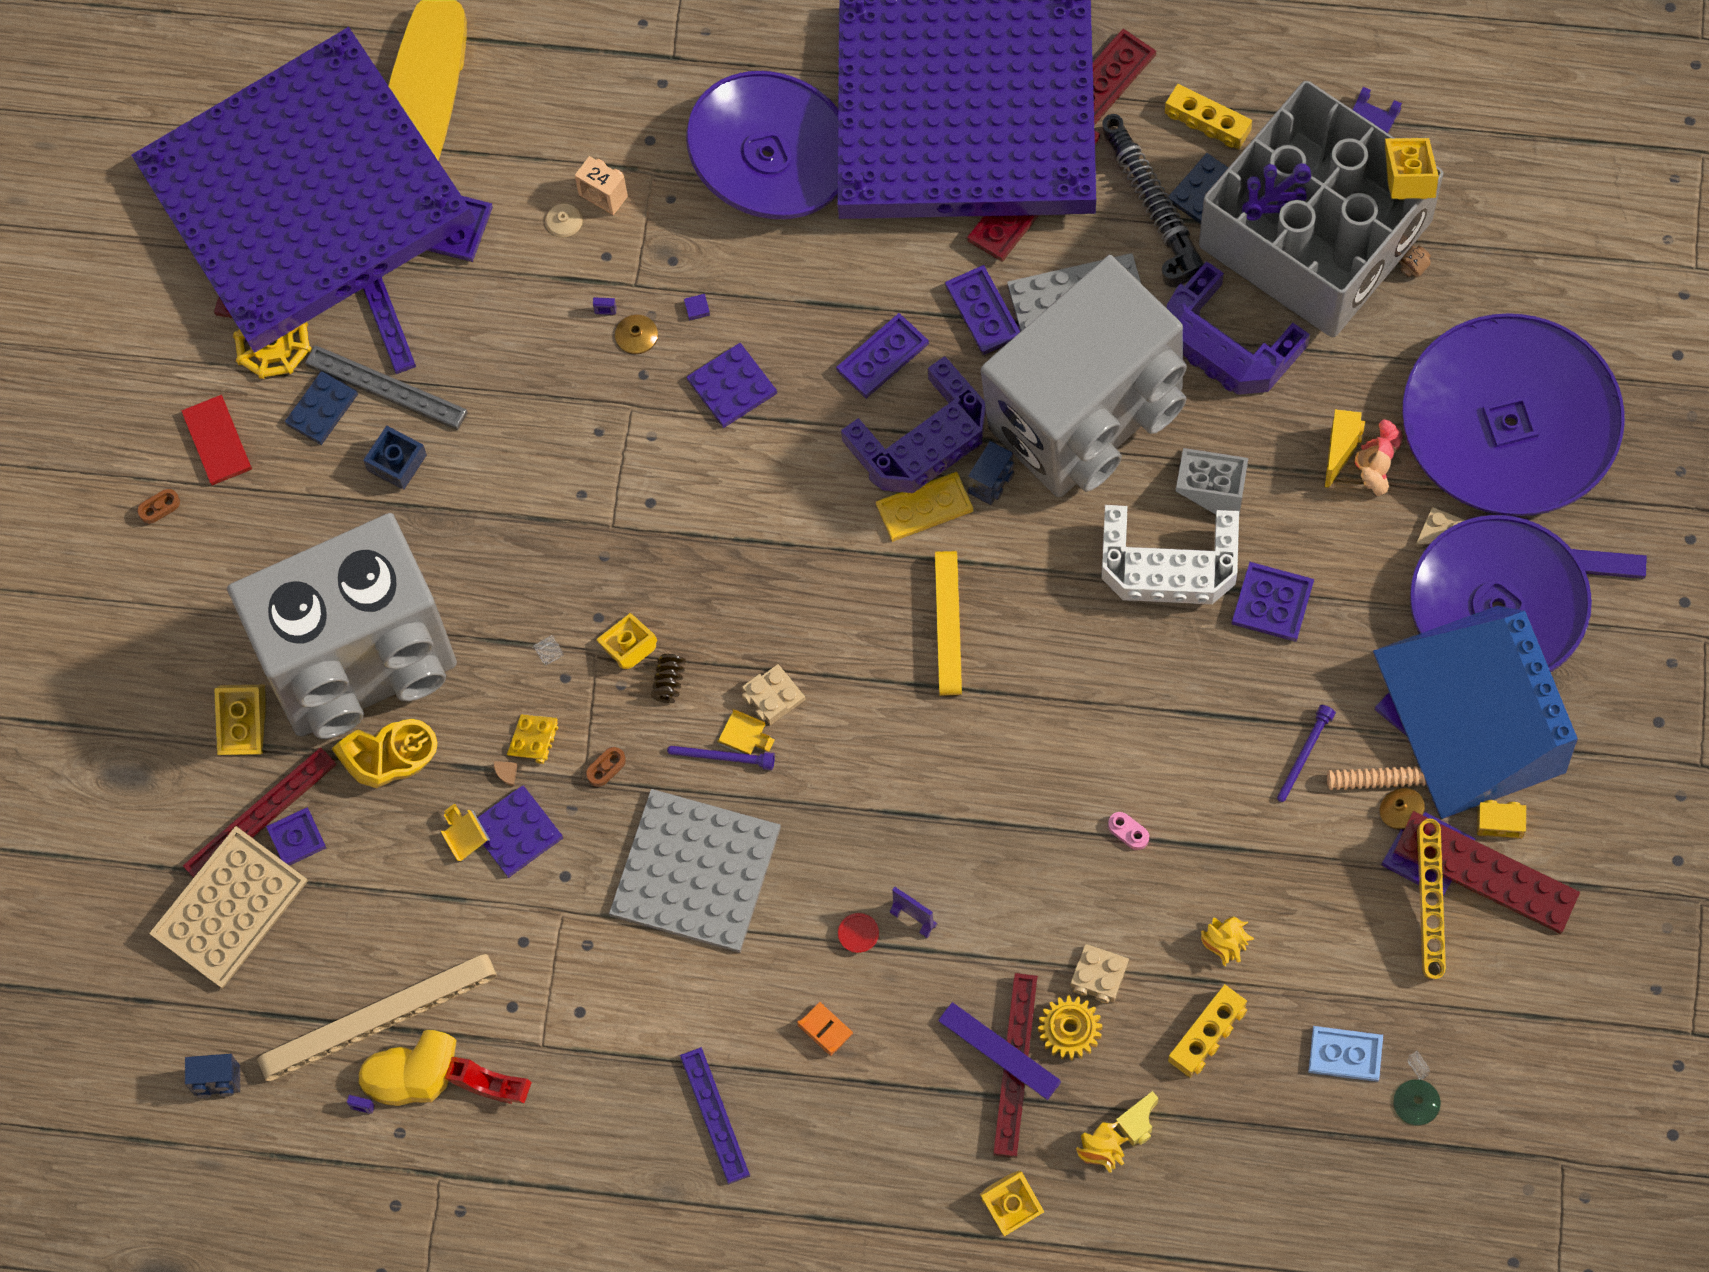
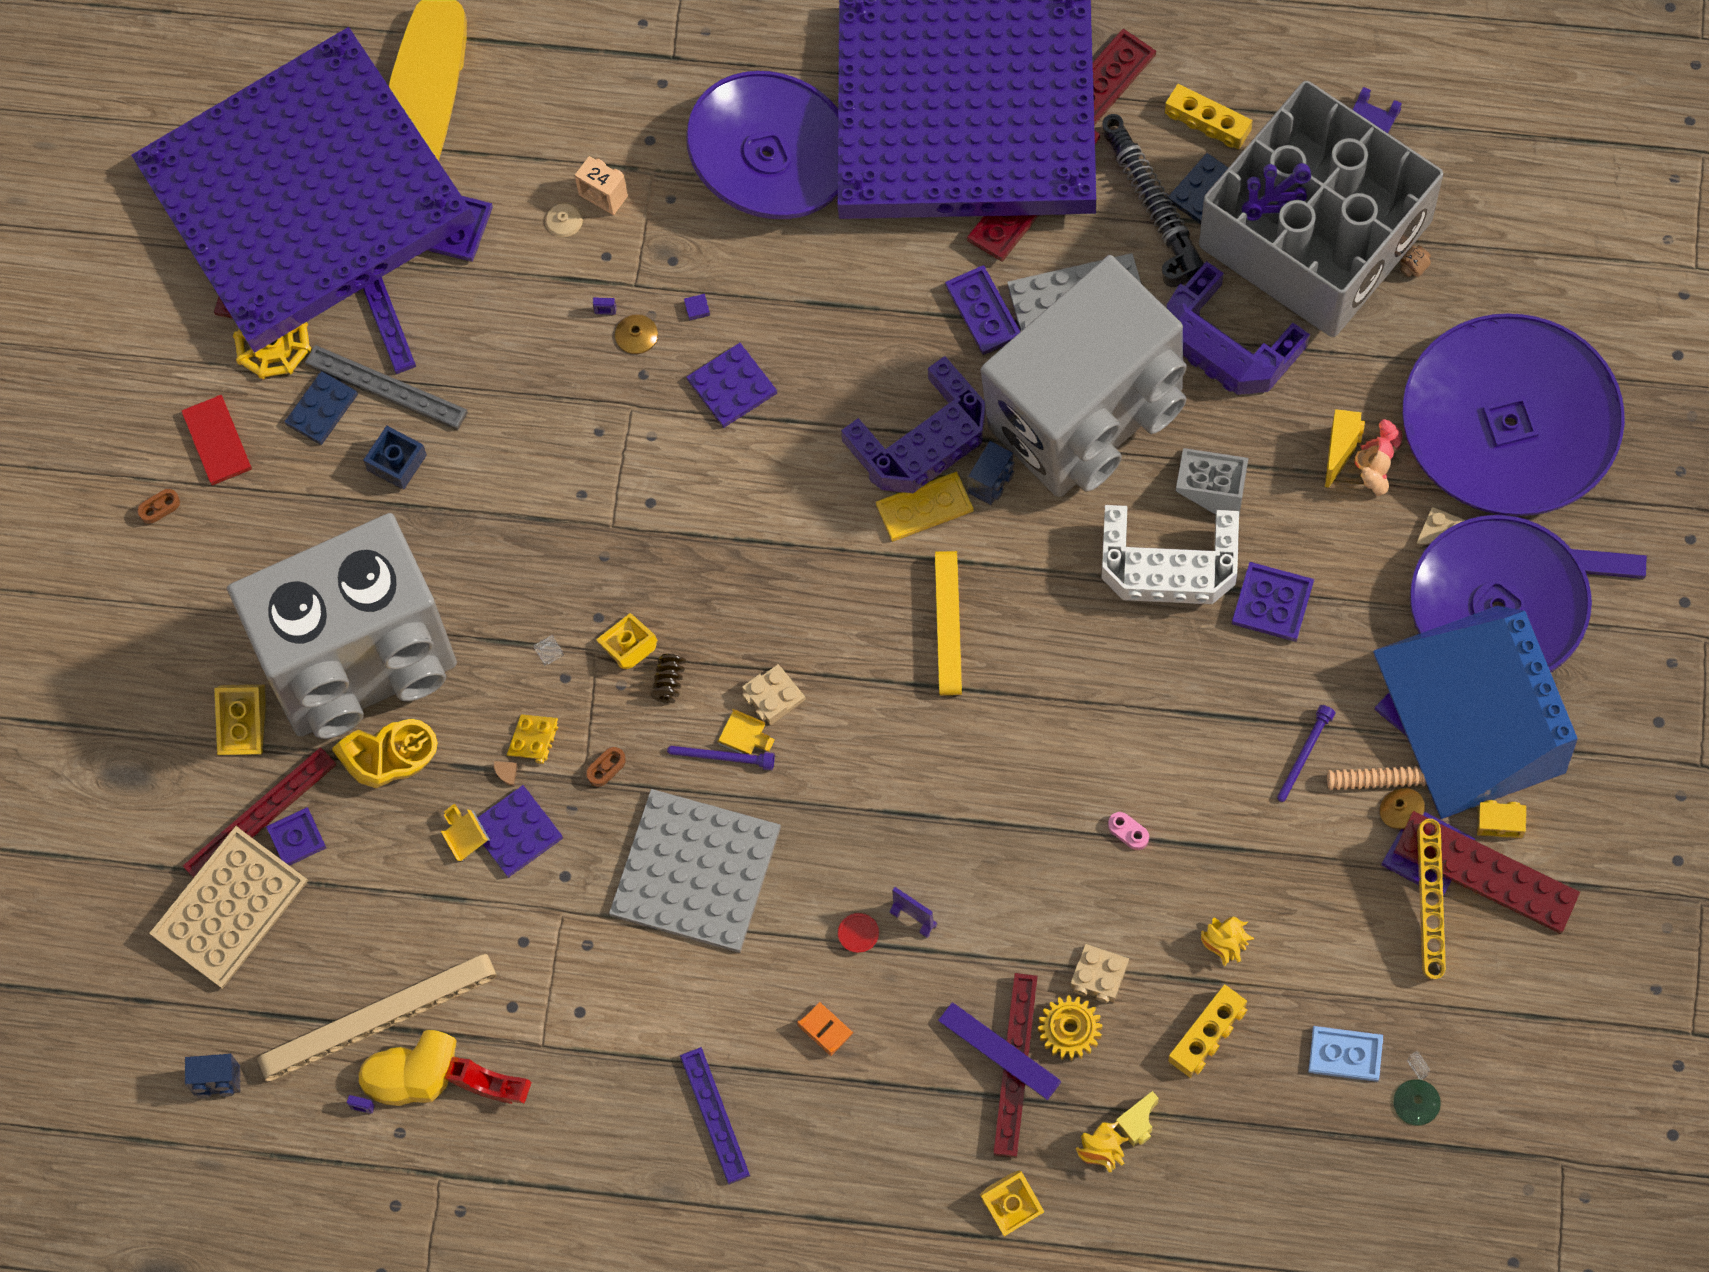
dark purple plate [836,313,929,399] -> none
yellow slope [1385,138,1439,200] -> none

